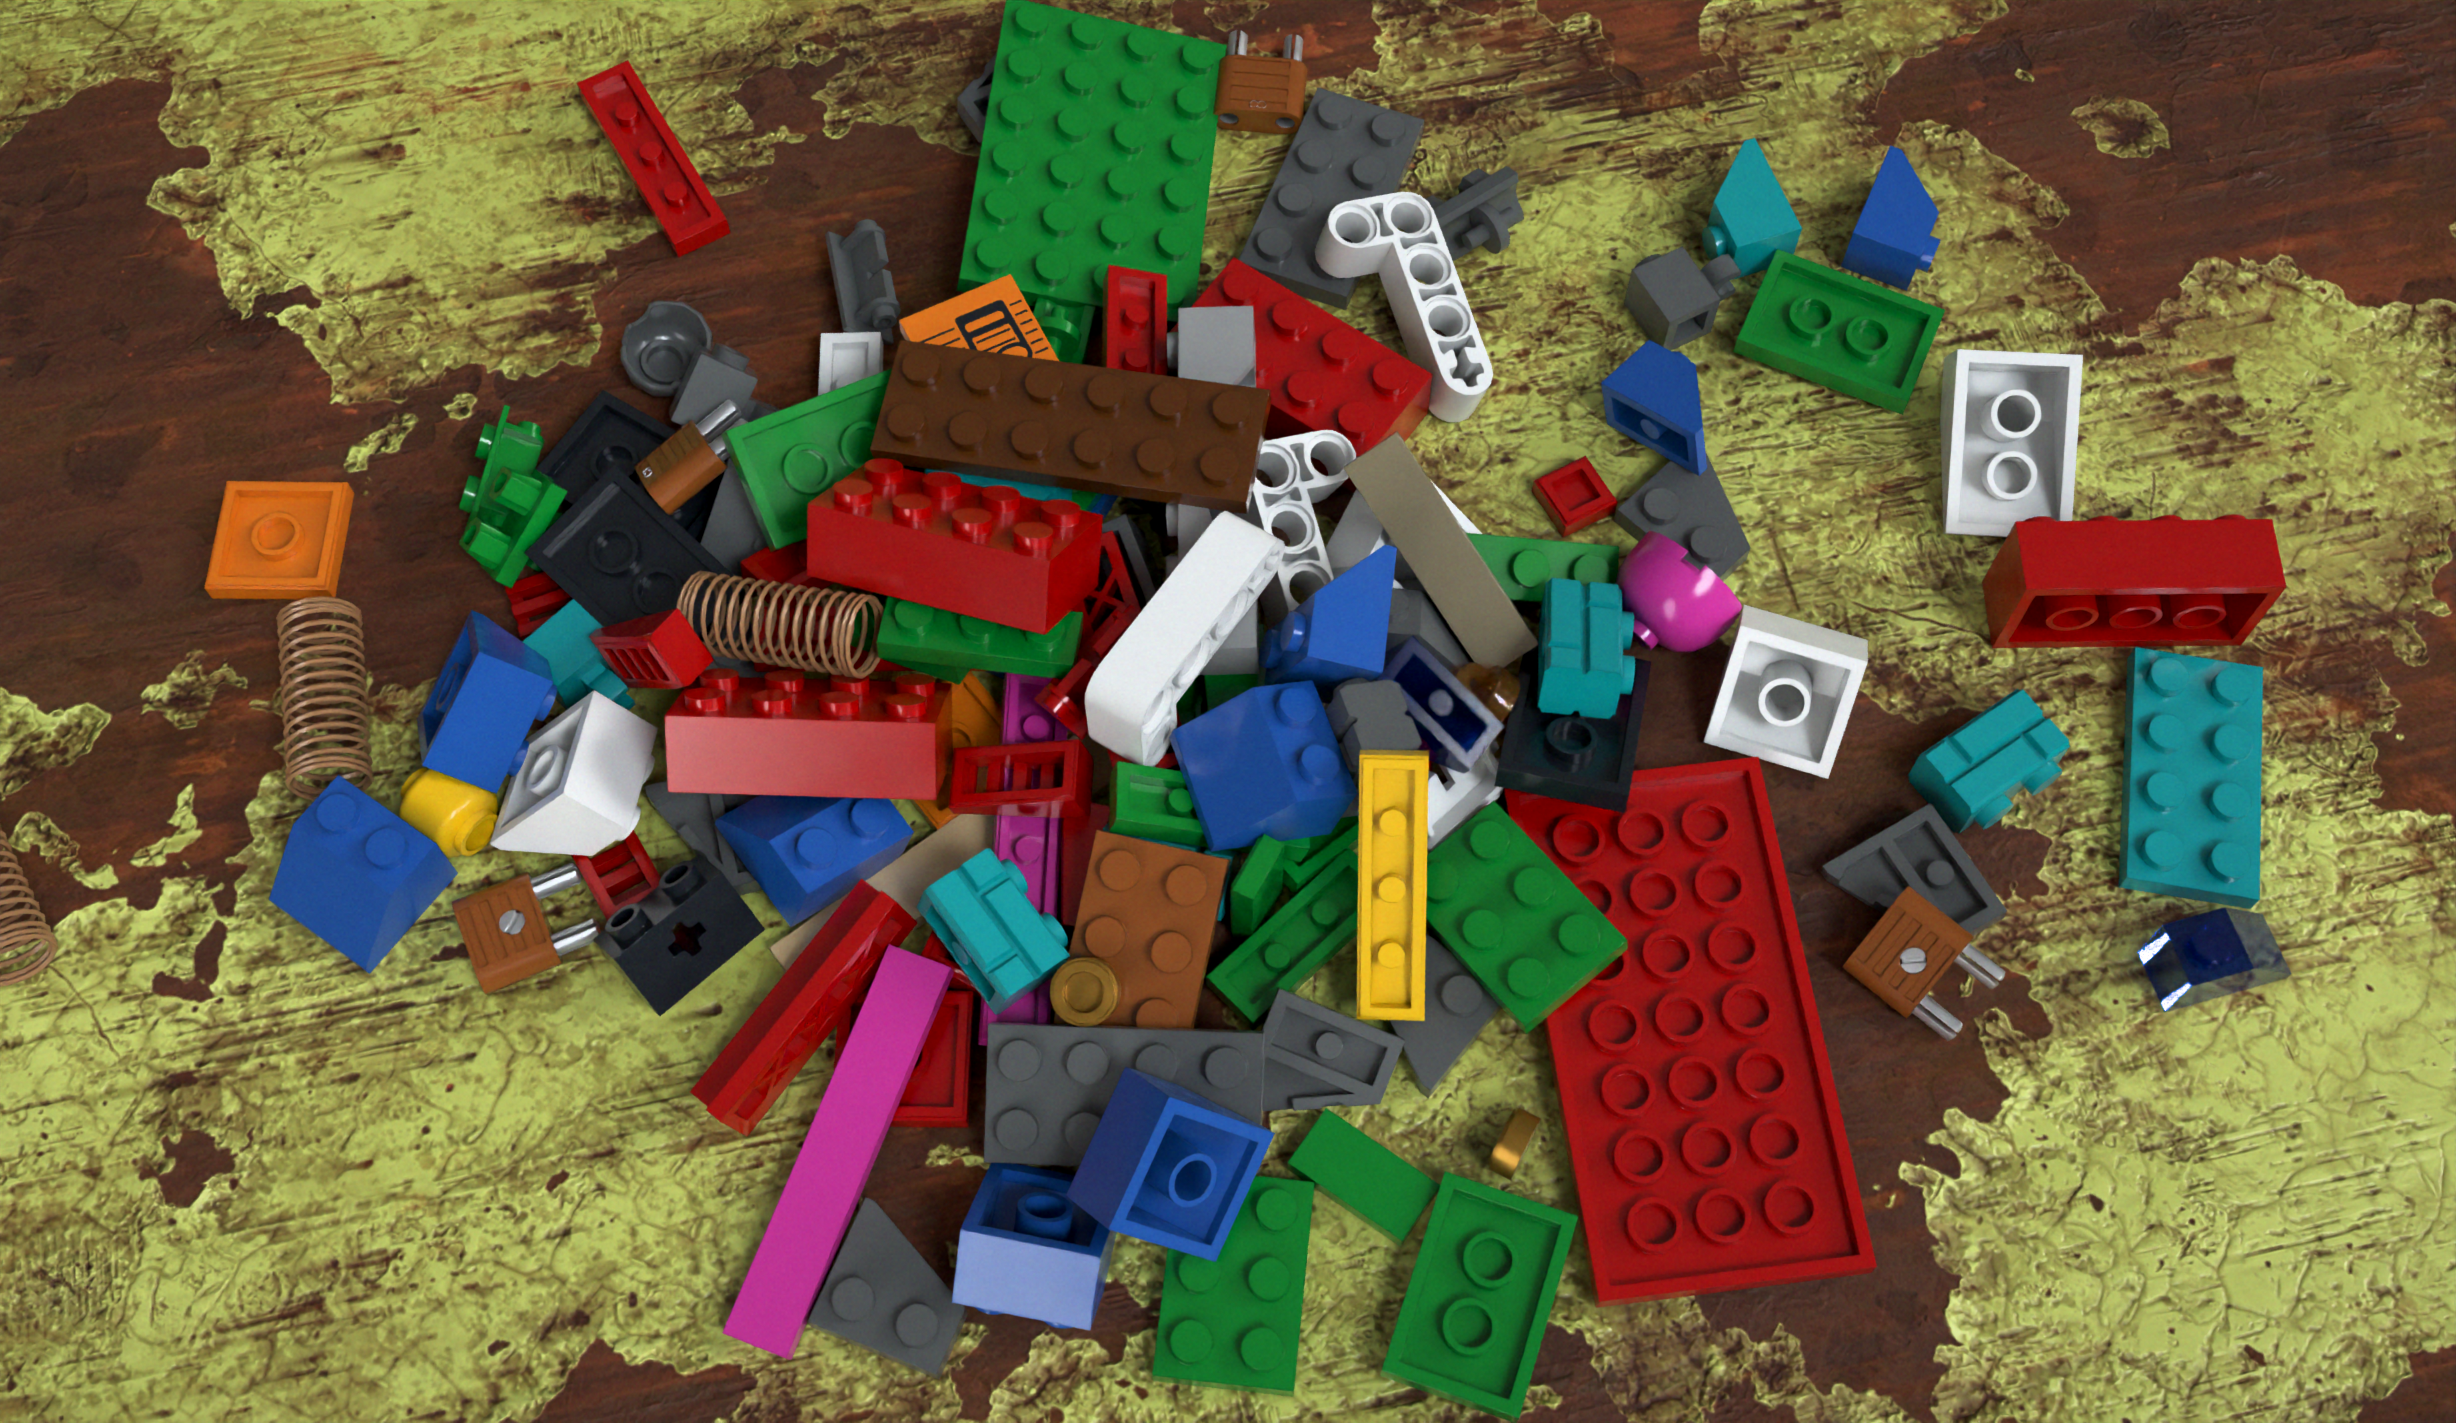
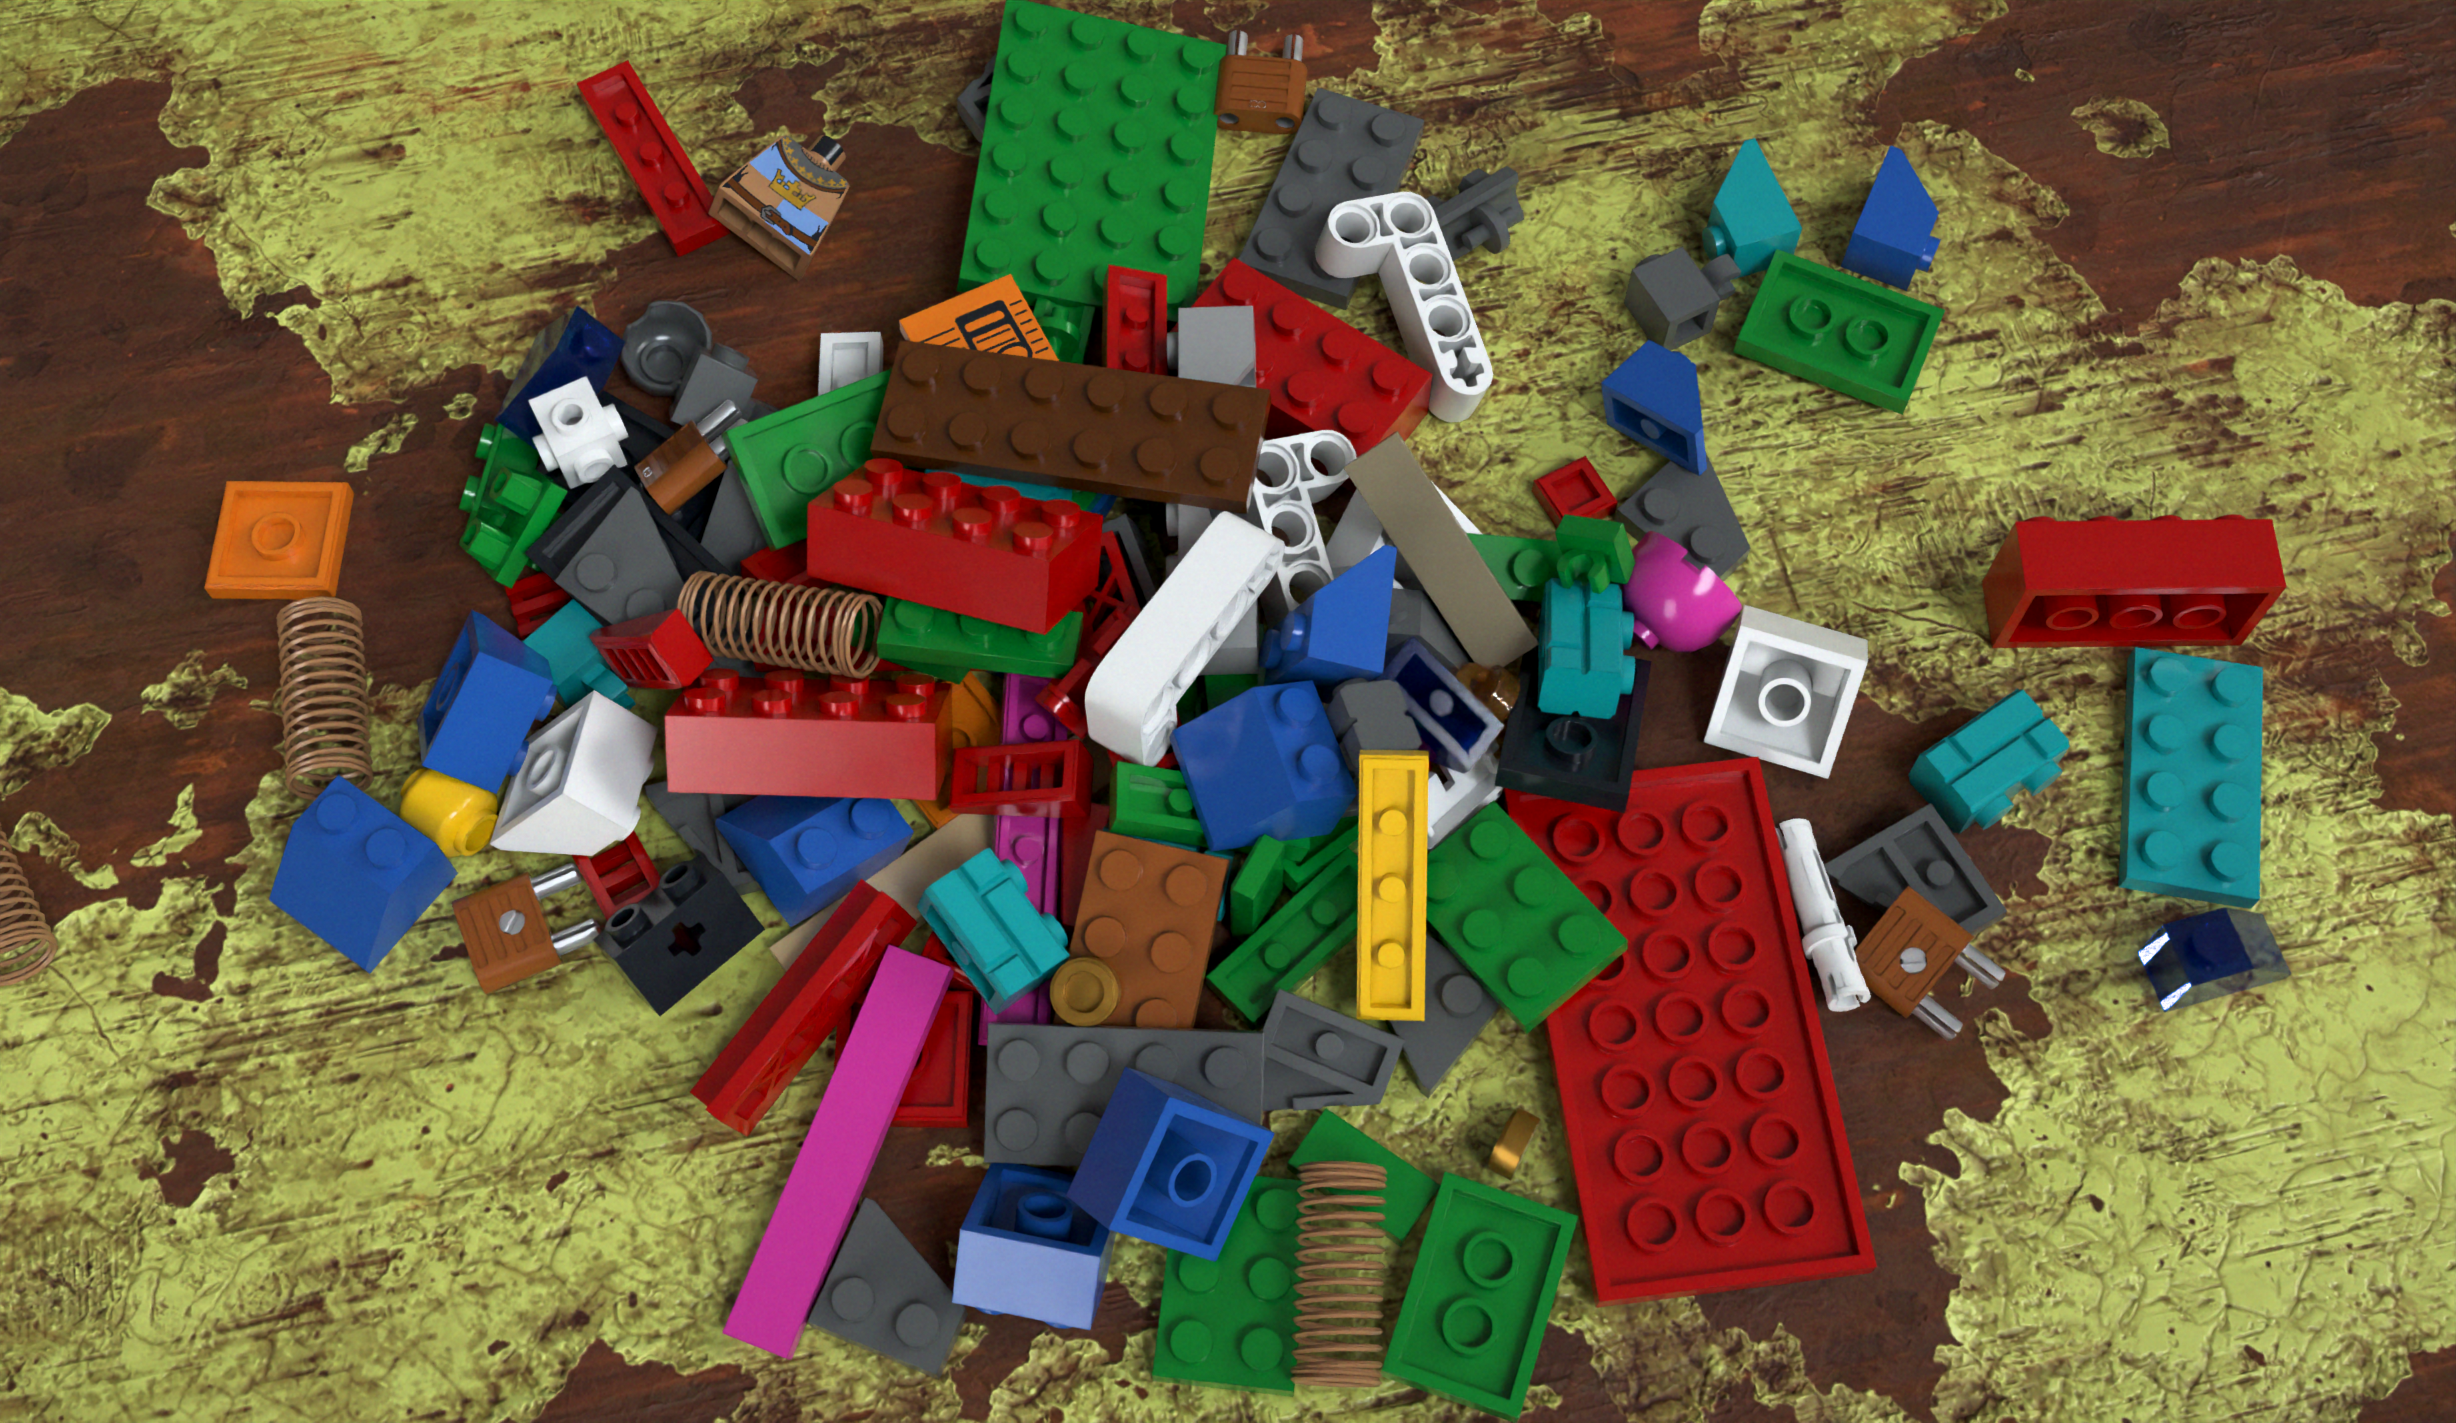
dark grey hinge [825,219,901,346] -> none
white slope [1940,349,2083,537] -> none
none -> clear blue slope [495,305,626,451]
none -> white brick [528,376,629,489]
none -> dark grey wing [554,486,699,625]
none -> torso [708,135,850,281]
none -> medium nougat piece [1290,1161,1387,1387]
none -> green tile [1555,514,1635,594]
none -> white pin [1775,818,1871,1012]

